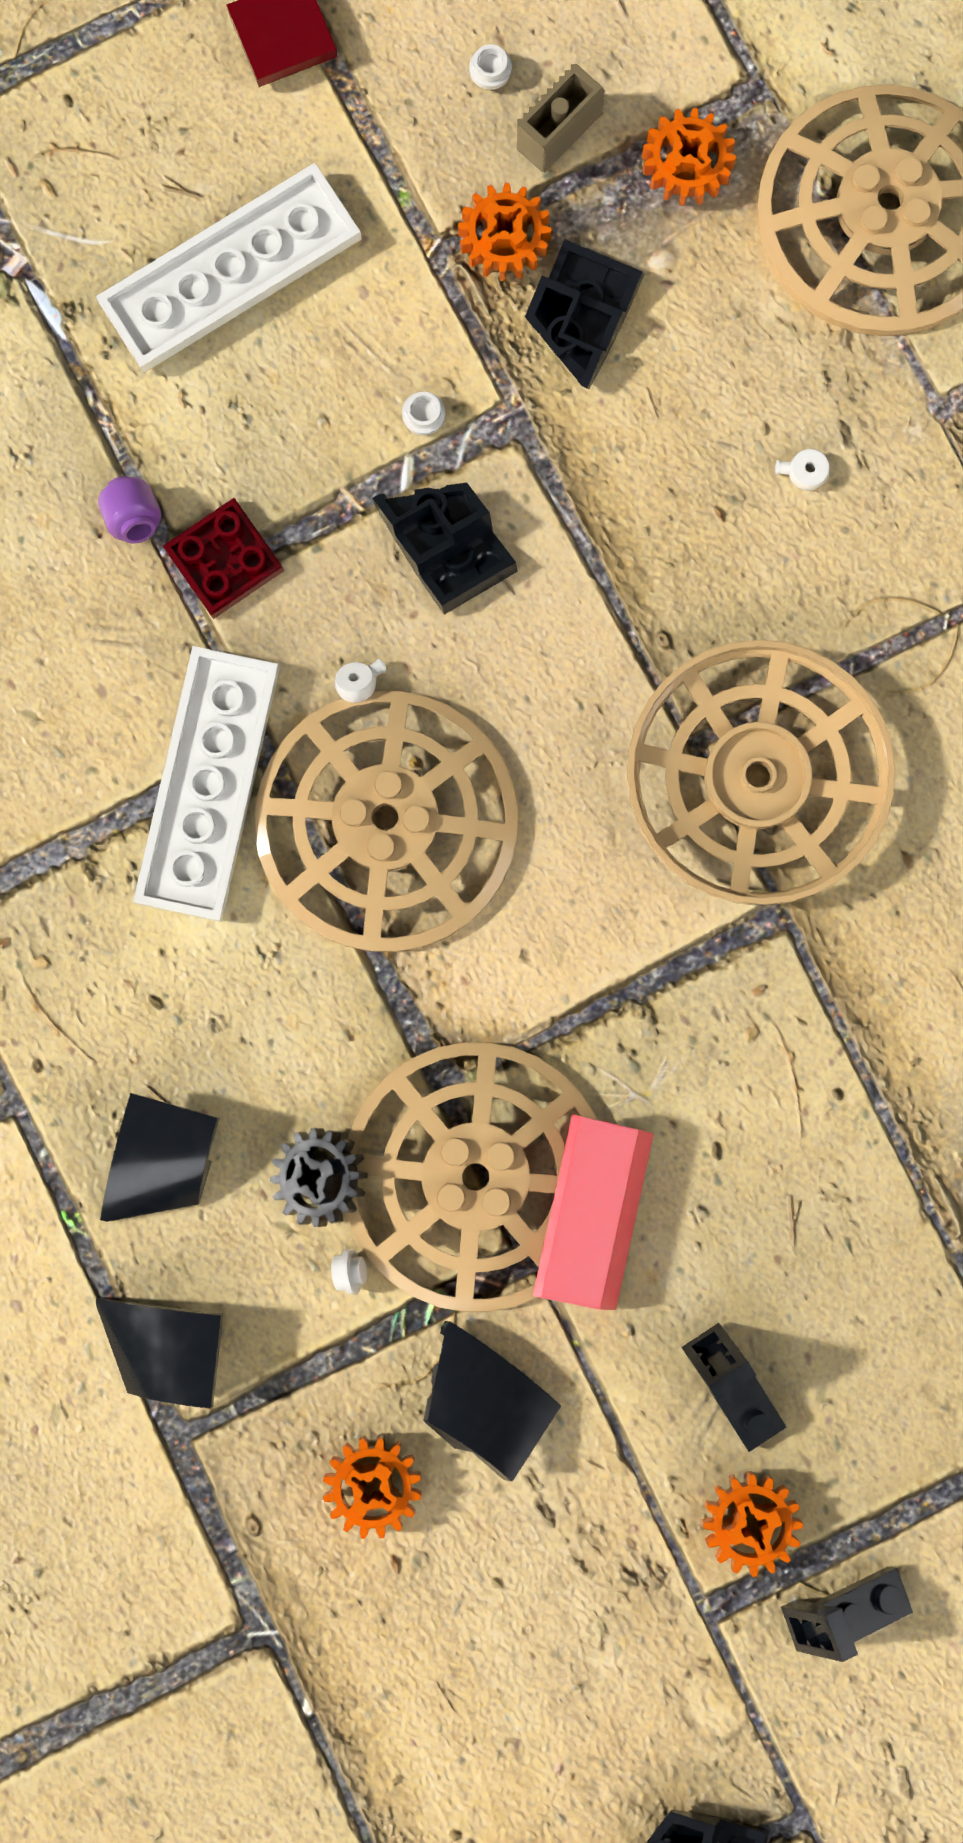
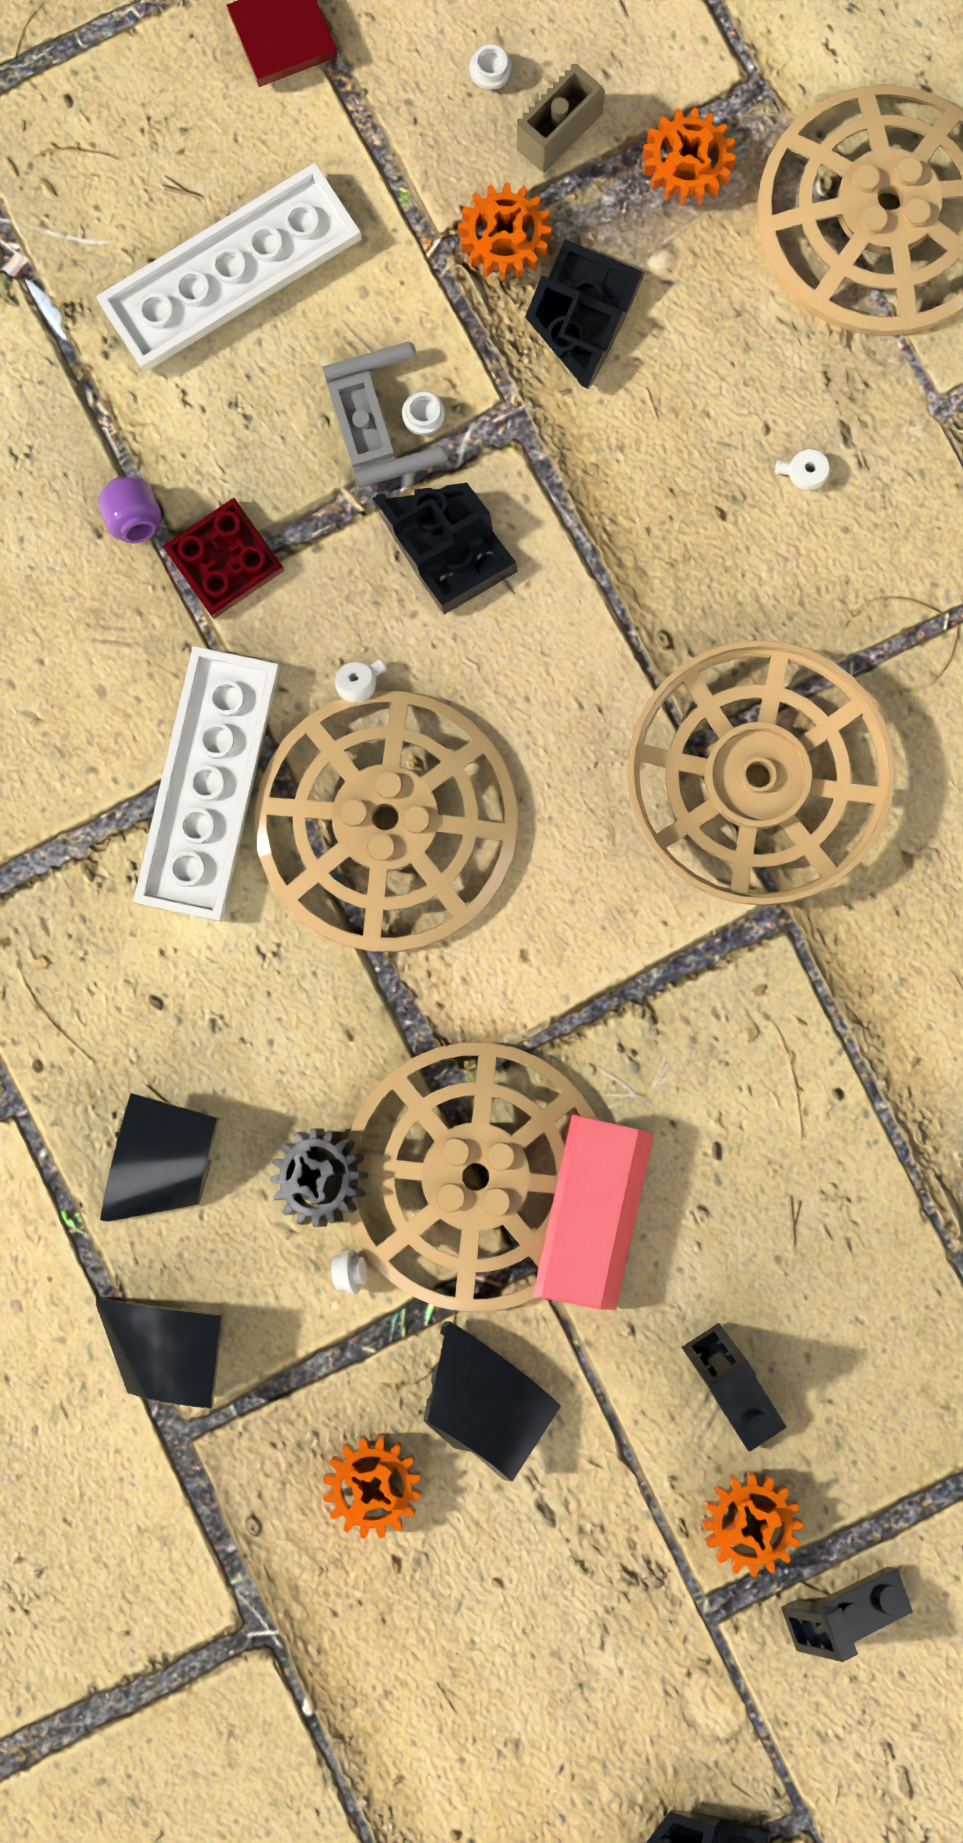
none -> light grey plate [322,342,448,488]

